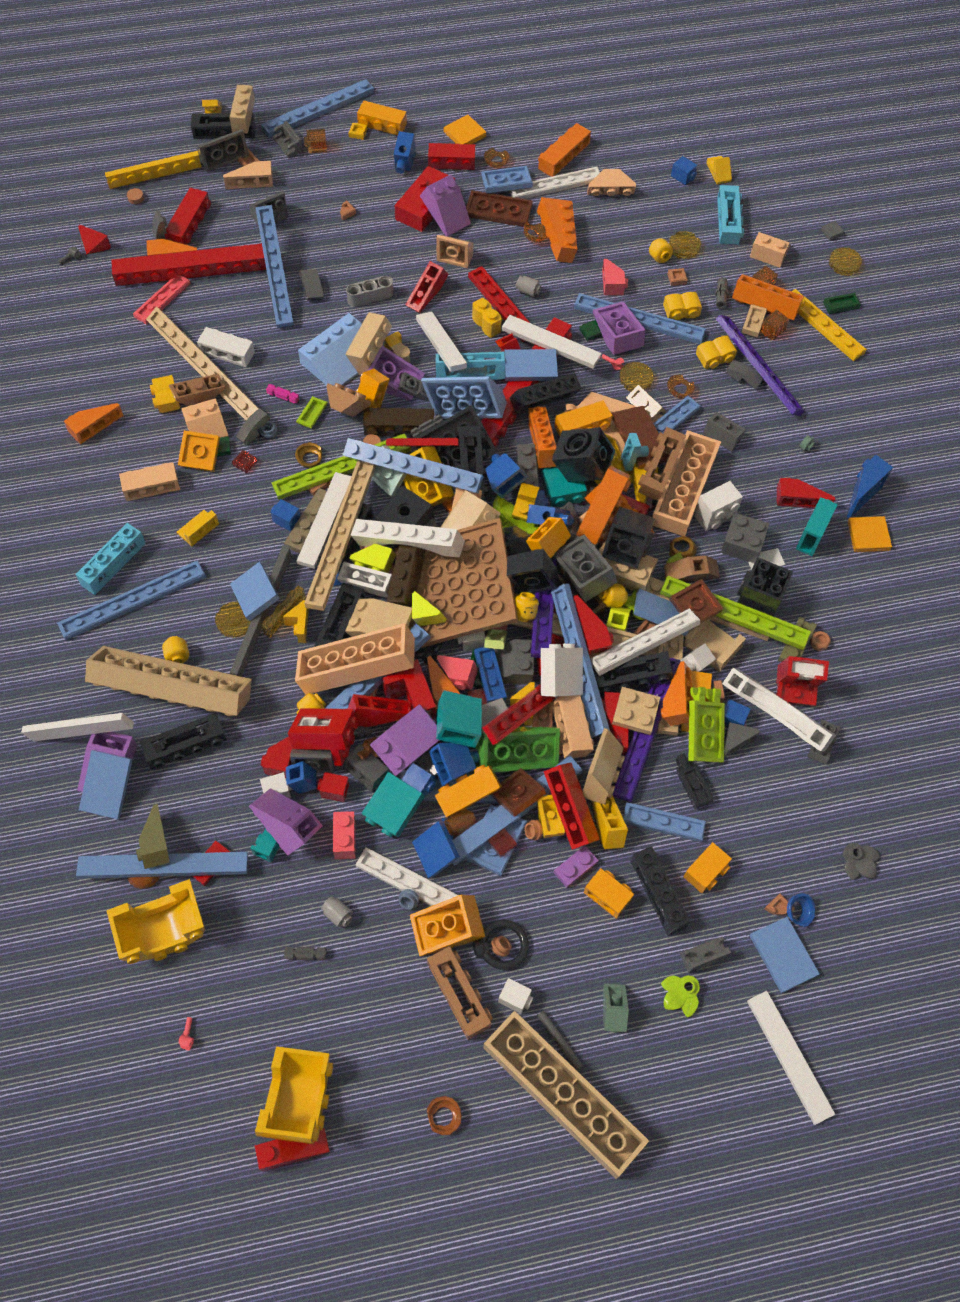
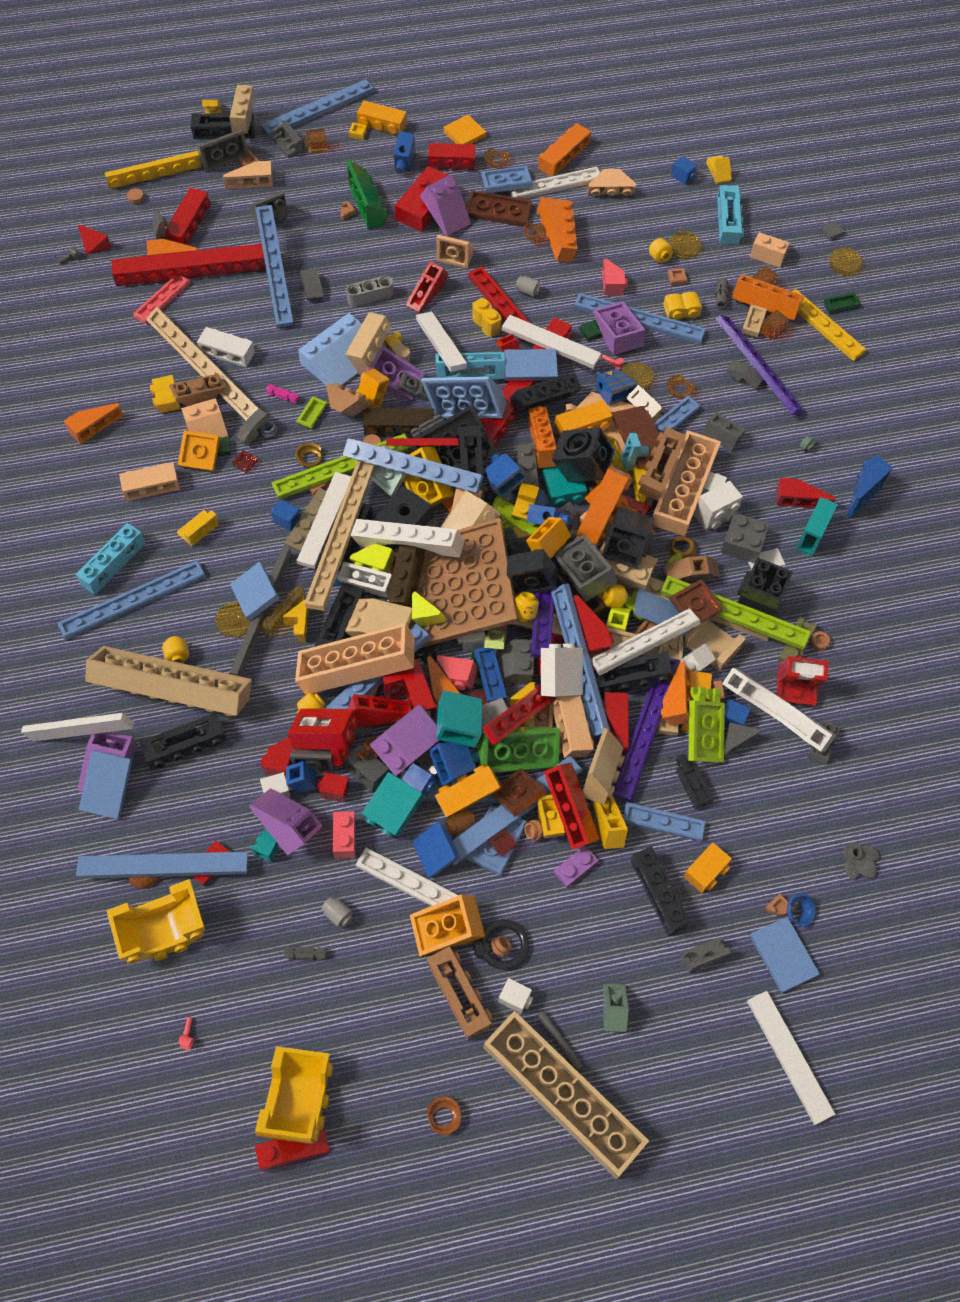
olive slope [136,804,170,869] -> none
sand blue plate [399,889,419,910] -> none
light orange brick [584,868,634,919] -> none
tan plate [612,687,660,735] -> none
lime plate [661,975,700,1017] -> none
yellow brick [696,336,737,369] -> none
light orange tile [847,516,892,552] -> none
none -> green slope [347,160,388,230]
none -> blue torso [596,368,638,406]
none -> white brick [701,472,727,495]

